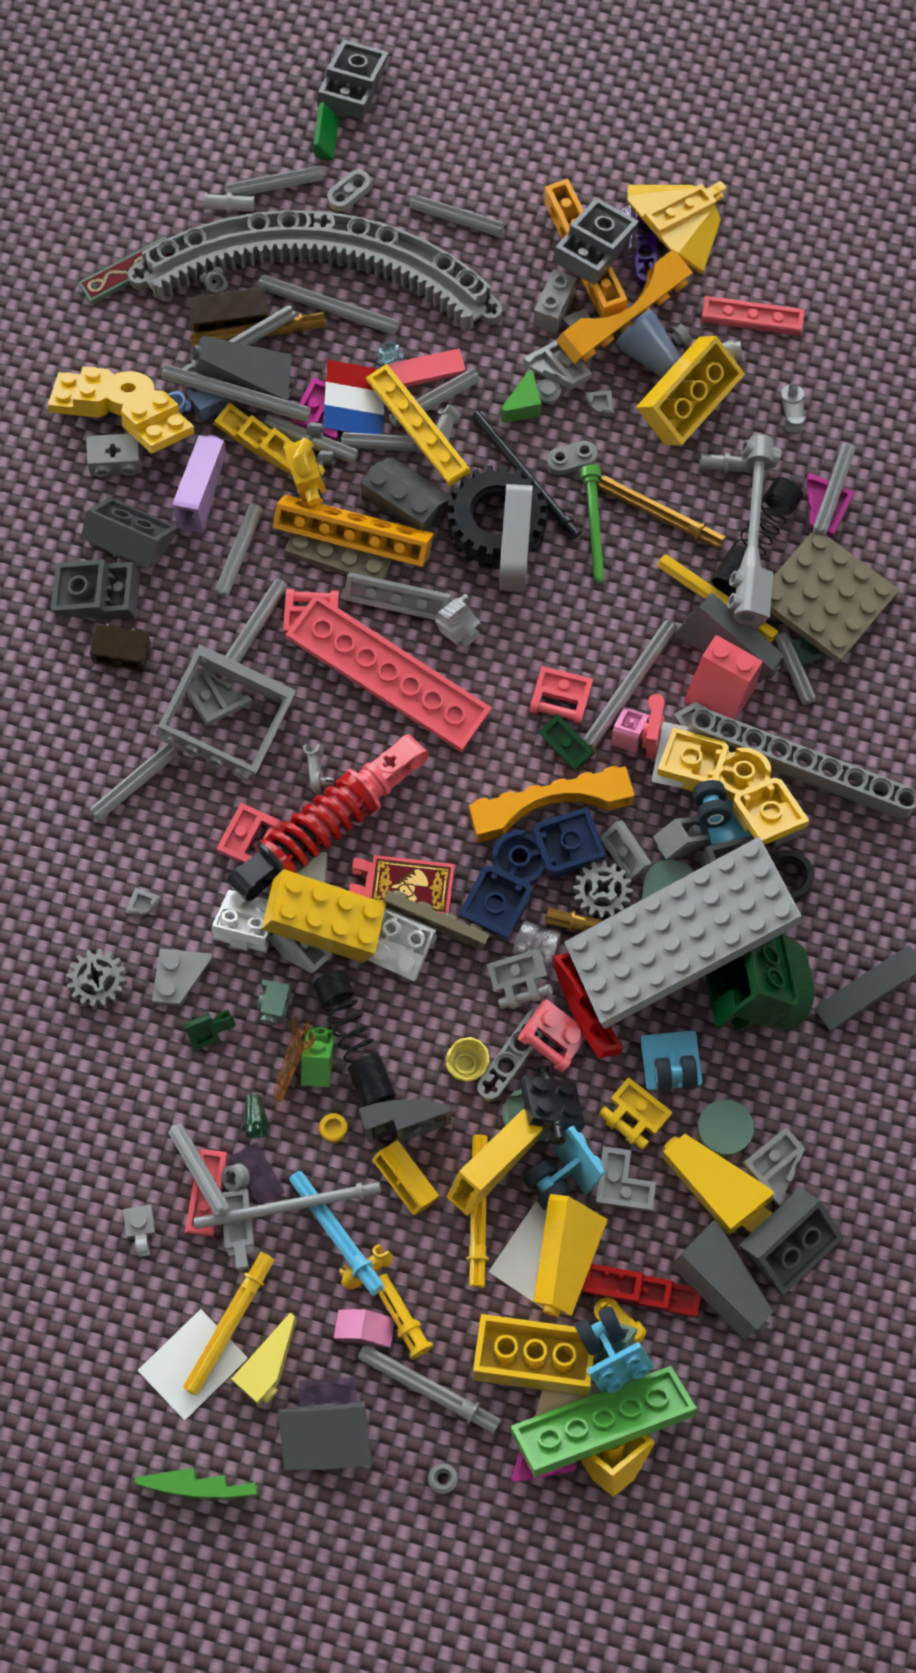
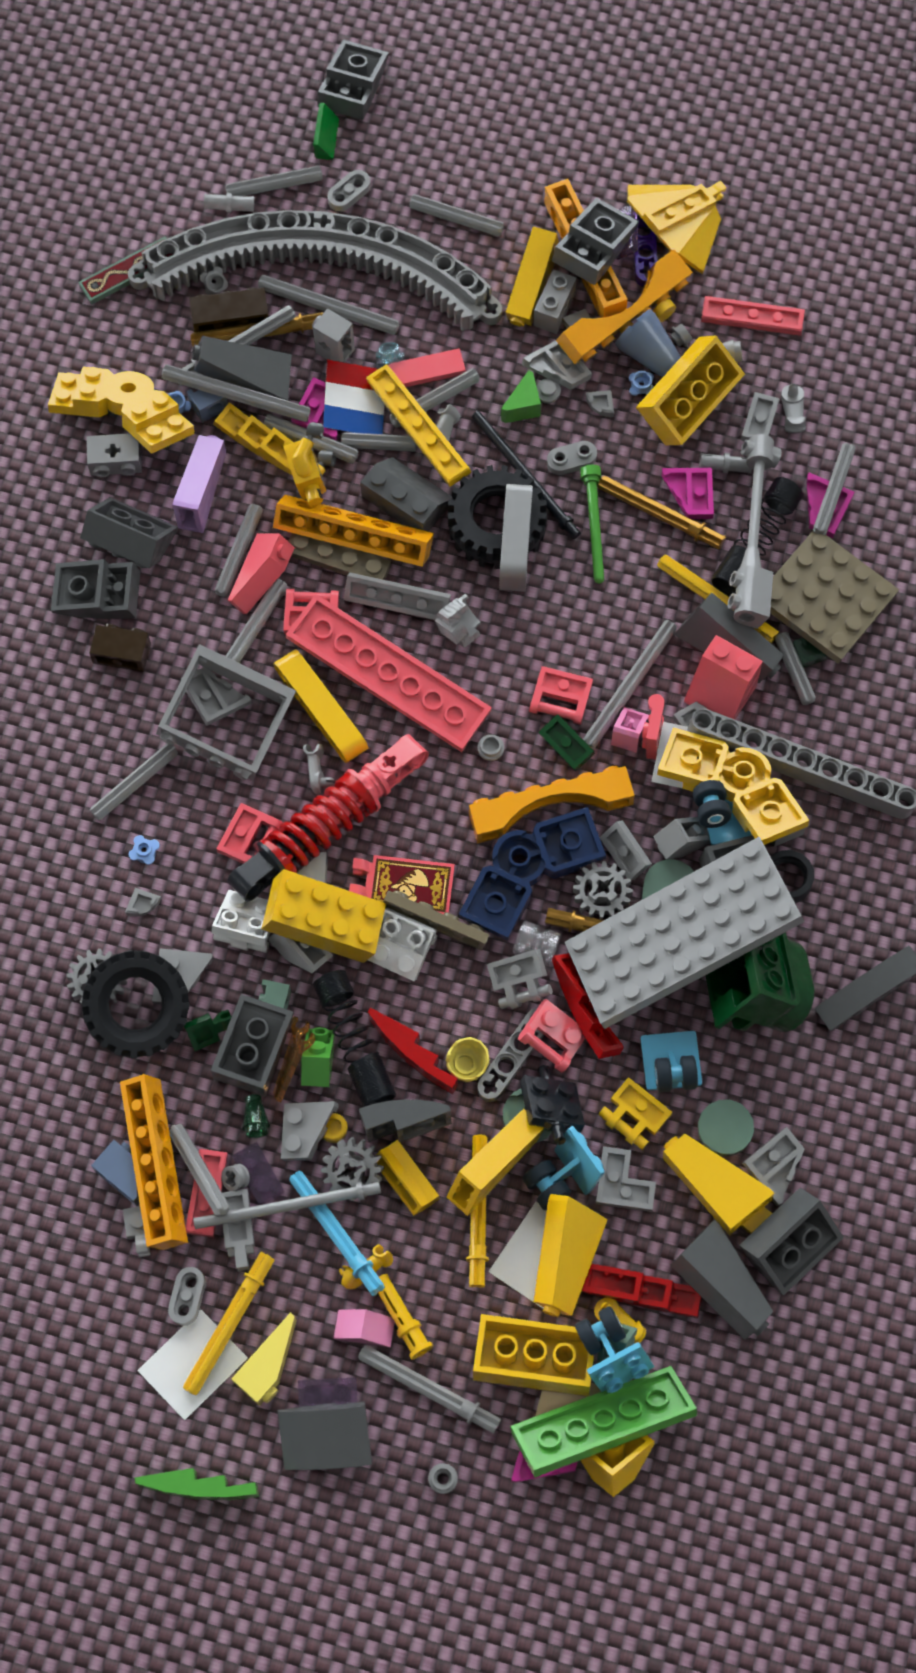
none -> black tyre [82,950,189,1058]
none -> sand blue slope [91,1140,140,1206]
none -> light orange brick [120,1074,188,1250]
none -> light blue plate [129,835,160,865]
none -> light grey plate [168,1267,206,1326]
none -> dark grey slope [211,994,294,1097]
none -> coral slope [228,533,295,614]
none -> yellow beam [273,649,369,763]
none -> light grey wing [281,1101,339,1161]
none -> light grey brick [312,308,355,362]
none -> light grey gear [321,1137,384,1201]
none -> red slope [368,1007,458,1095]
none -> light grey plate [478,735,504,761]
none -> yellow slope [505,226,559,327]
none -> light blue plate [629,371,654,396]
none -> yellow tile [653,299,676,323]
none -> dark pink wing [662,468,714,519]
none -> light grey plate [741,392,780,441]

